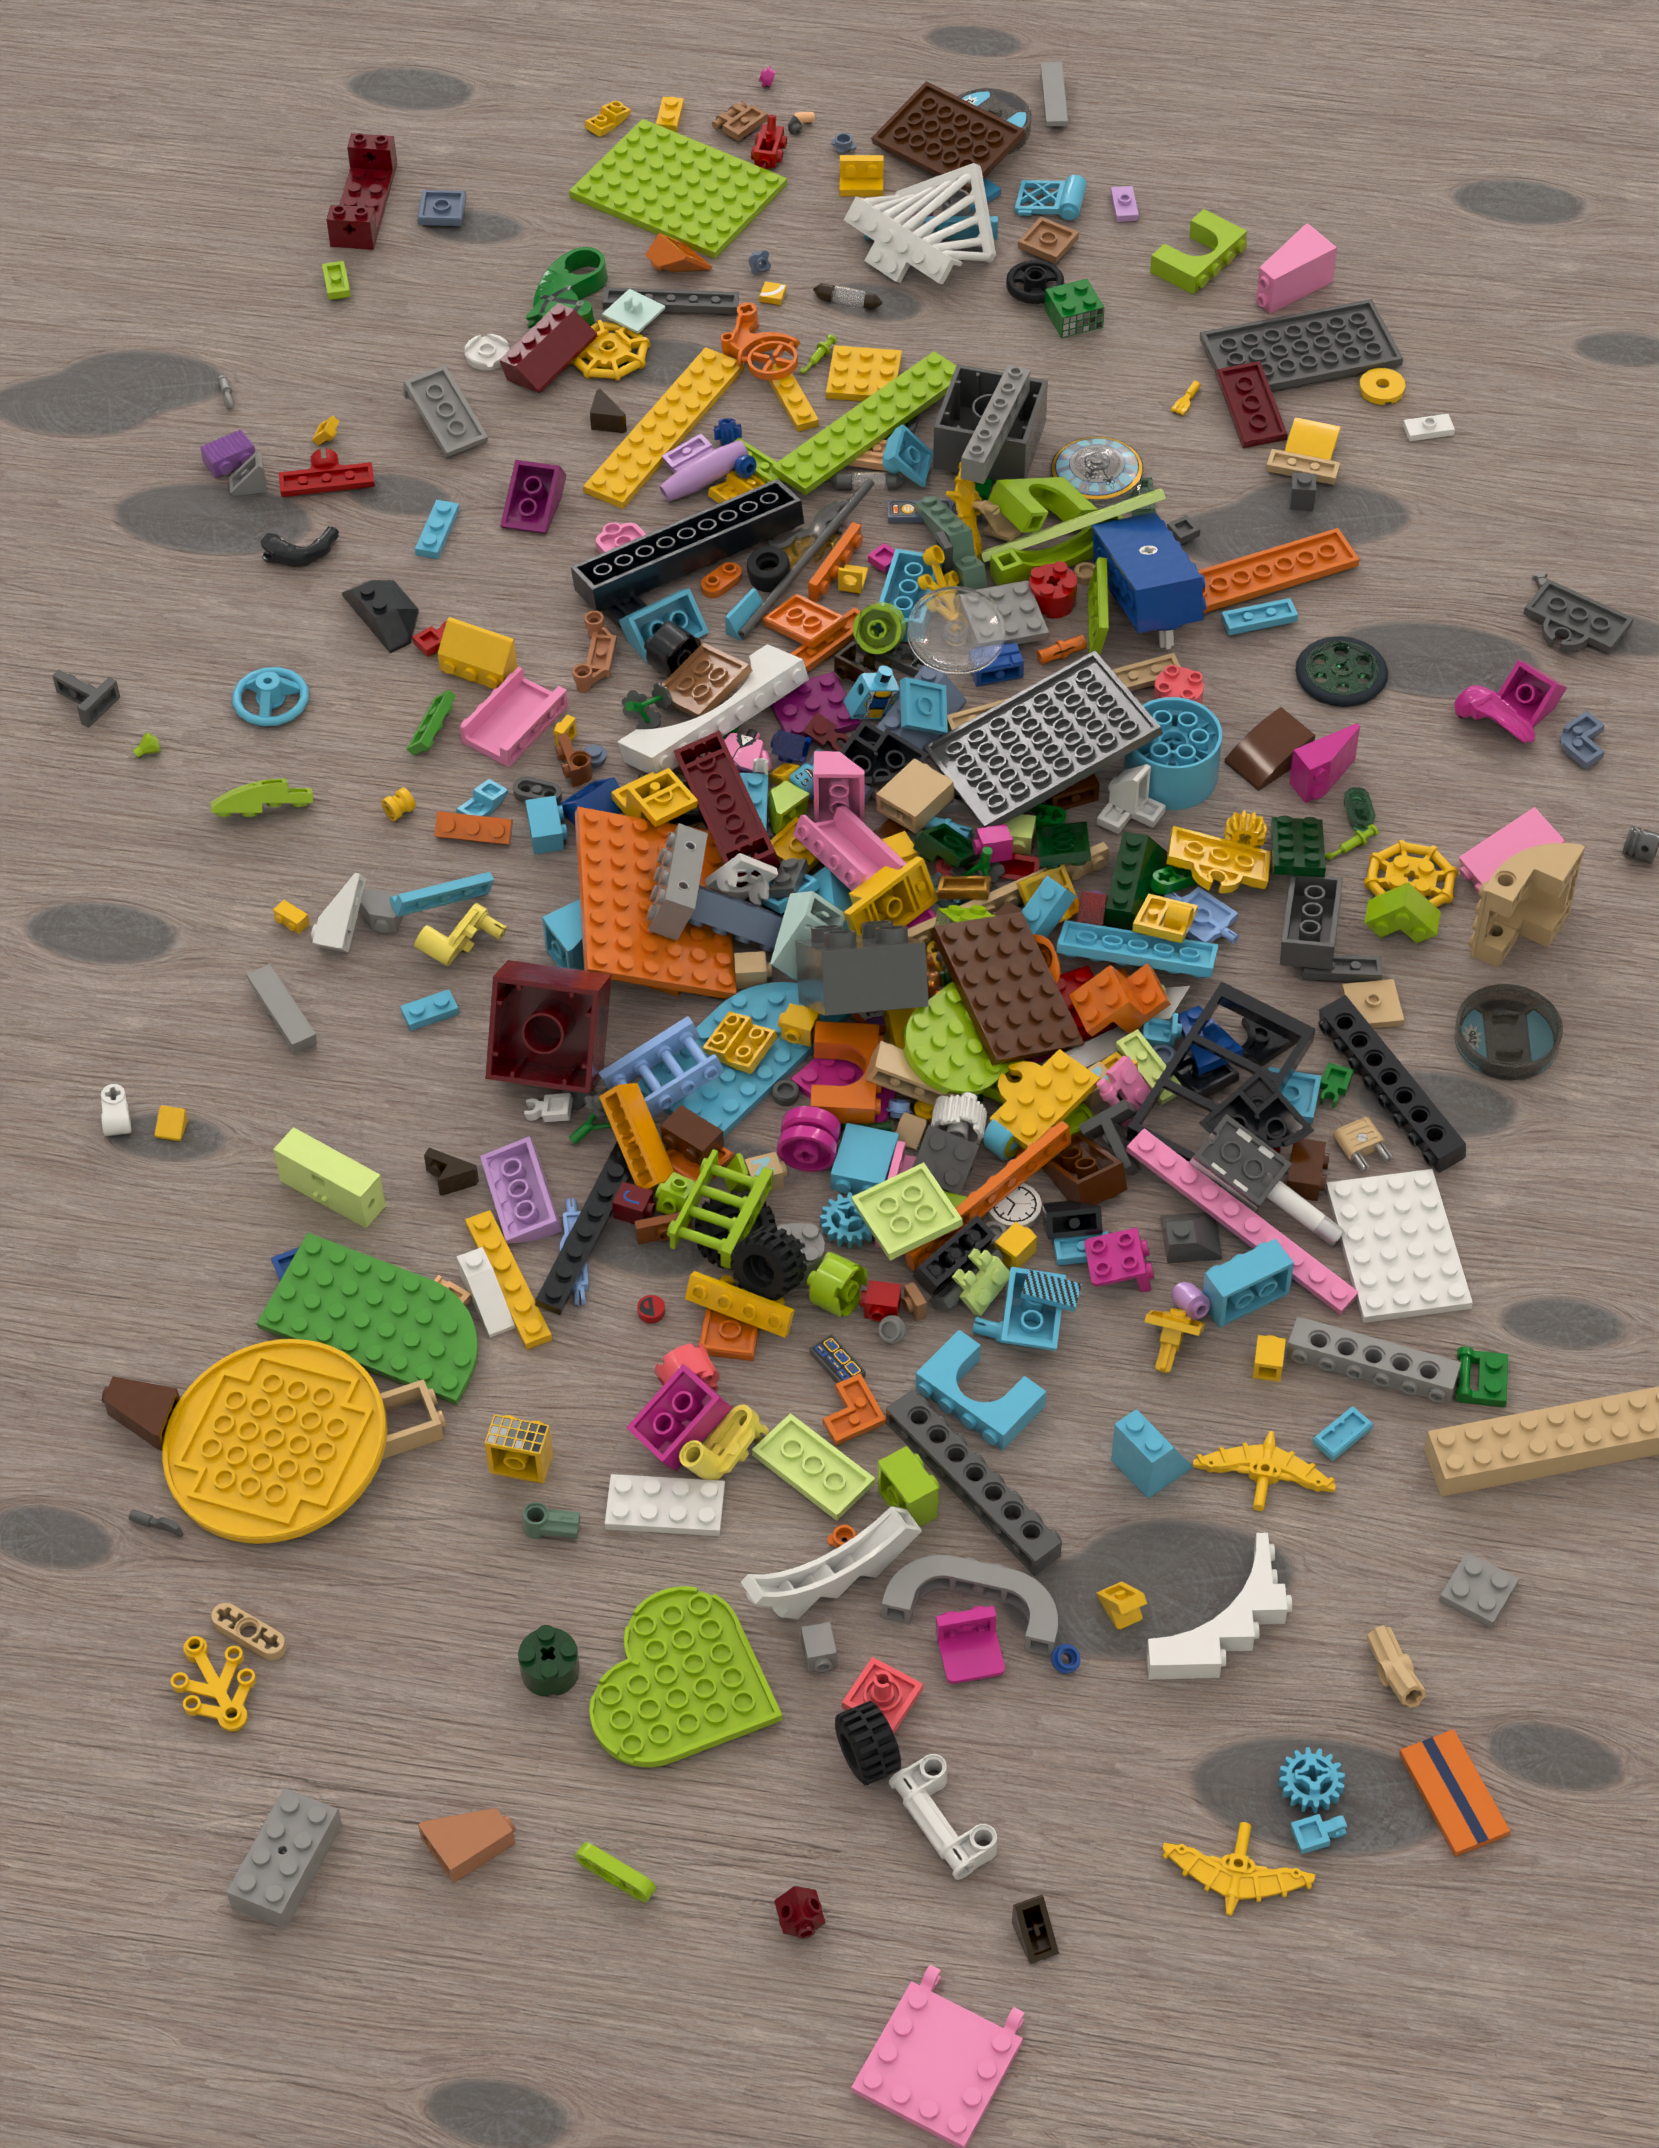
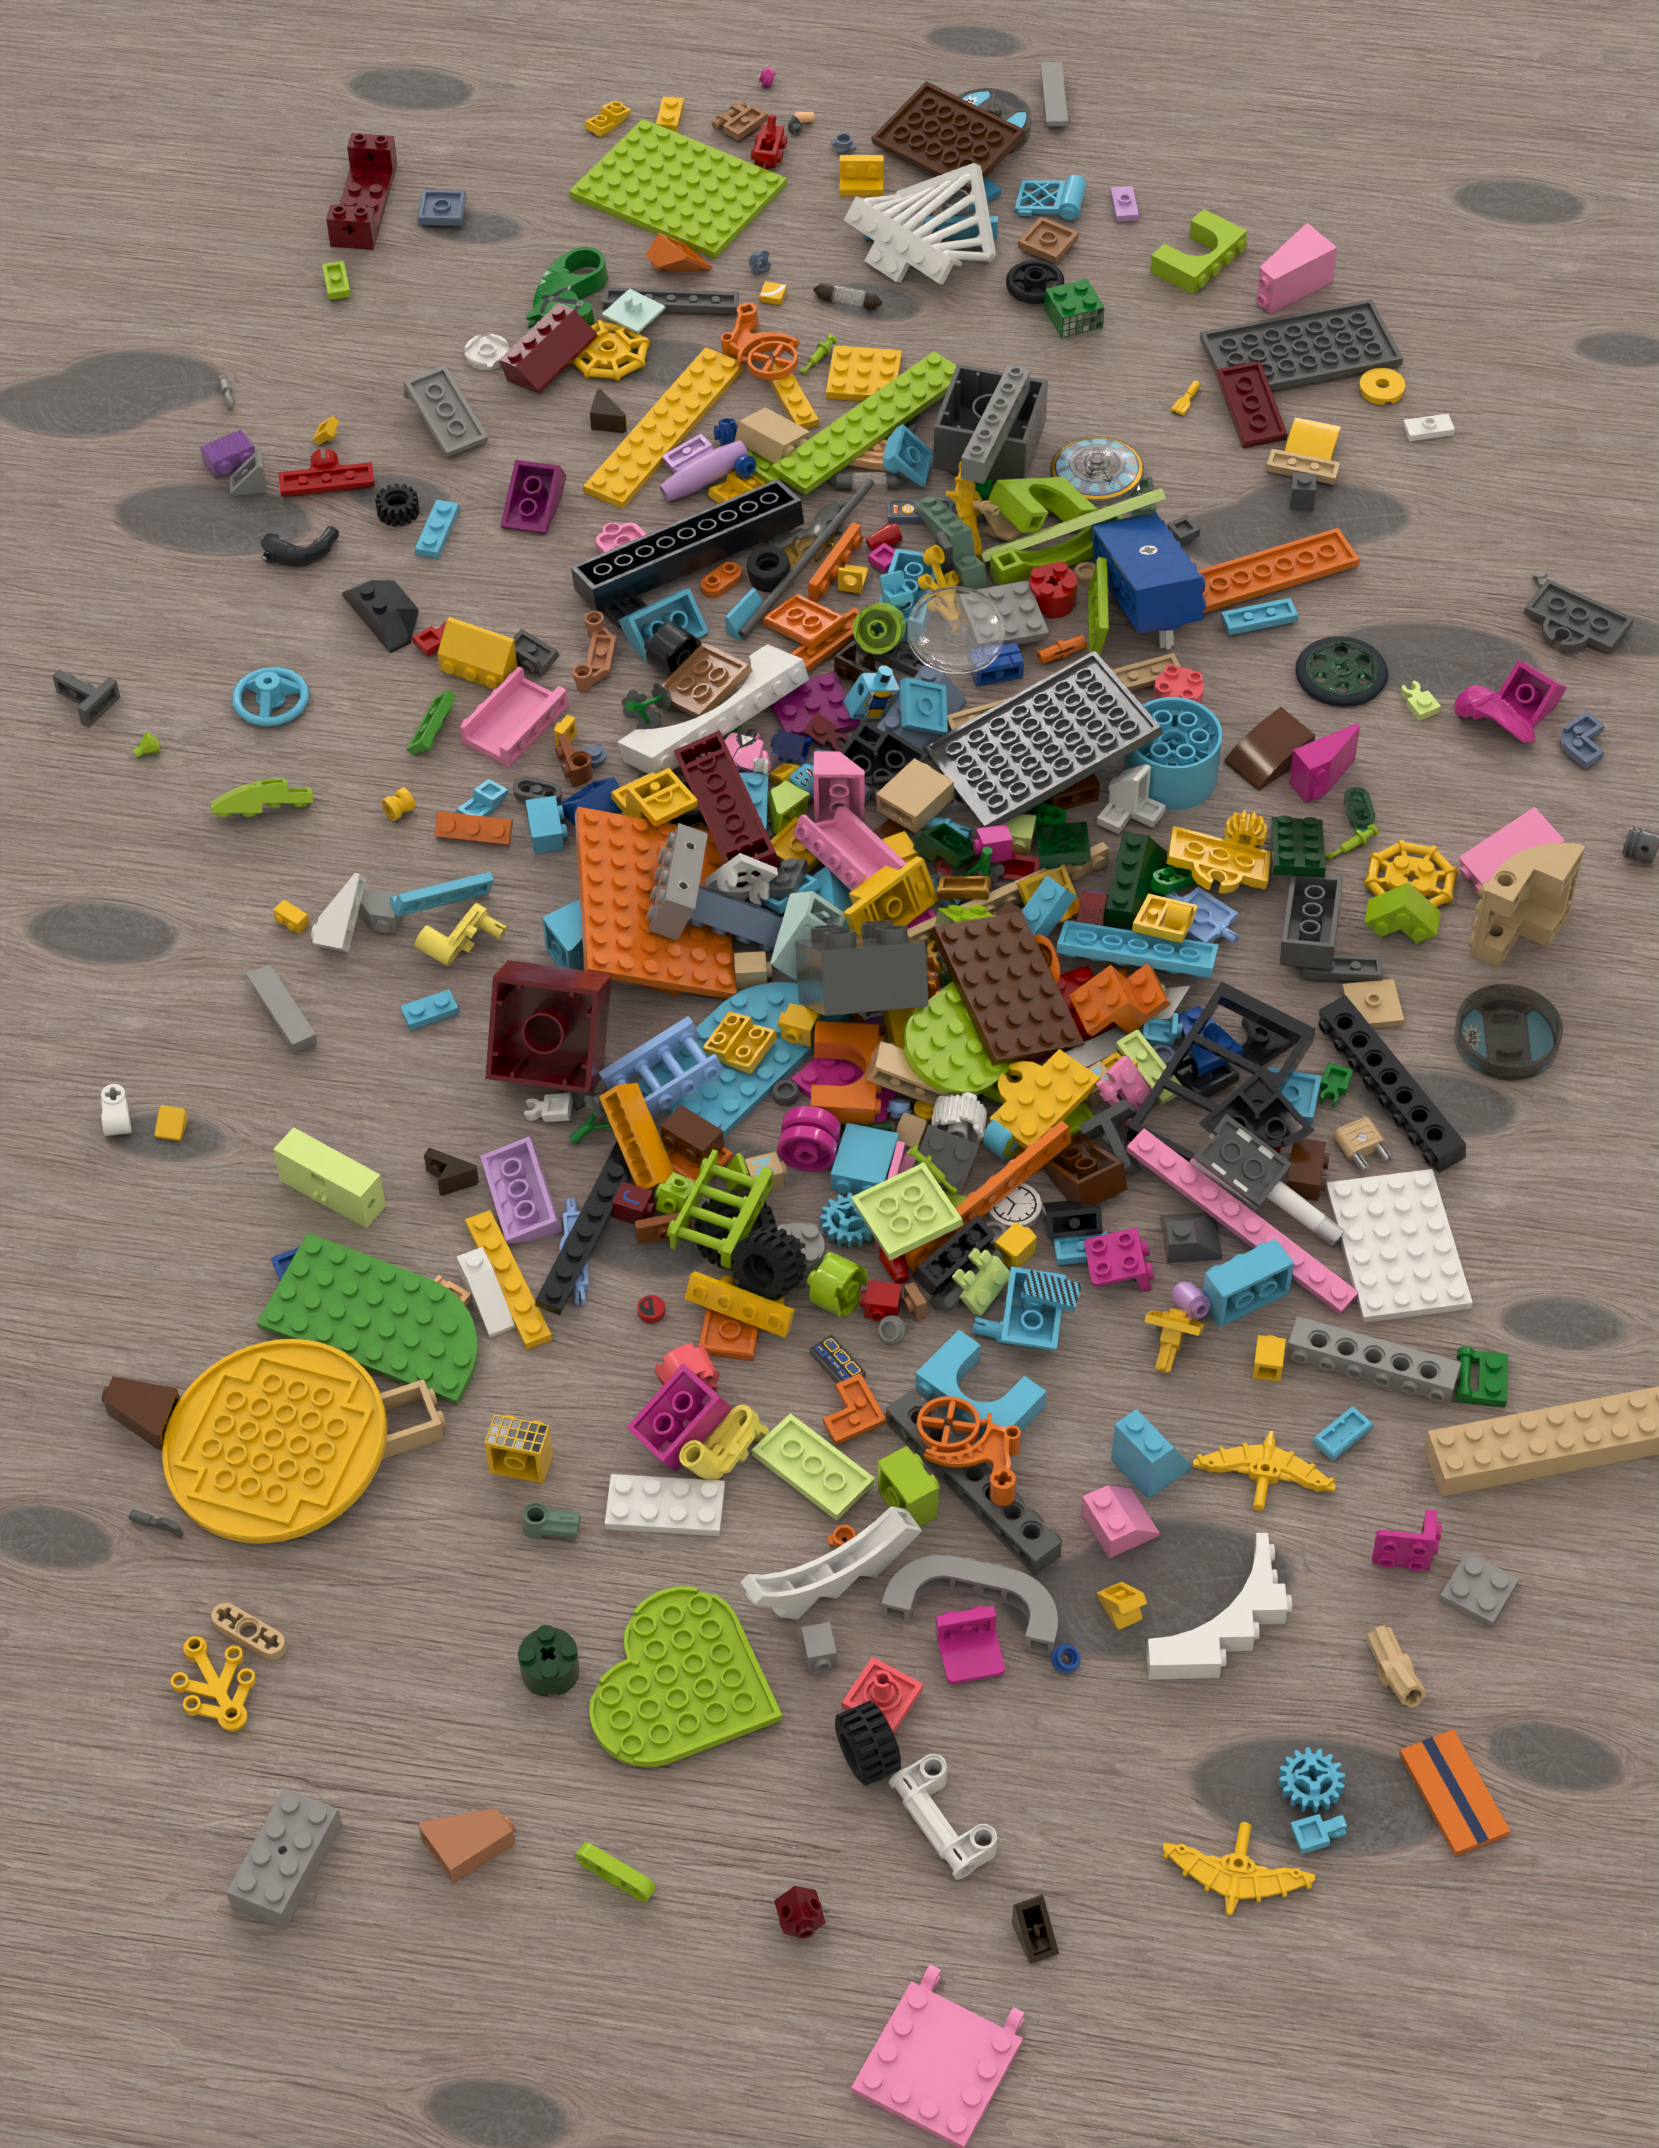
none -> black tyre [375,483,419,527]
none -> dark grey bracket [513,628,560,676]
none -> tan brick [735,407,810,463]
none -> red cone [866,523,903,551]
none -> red cone [878,1247,910,1284]
none -> medium azure bracket [879,570,914,608]
none -> lime piece [906,1144,958,1195]
none -> orange piece [917,1396,1021,1506]
none -> bright pink slope [1081,1485,1160,1559]
none -> dark pink bracket [1372,1509,1442,1571]
none -> yellowish green plate [1401,681,1441,721]

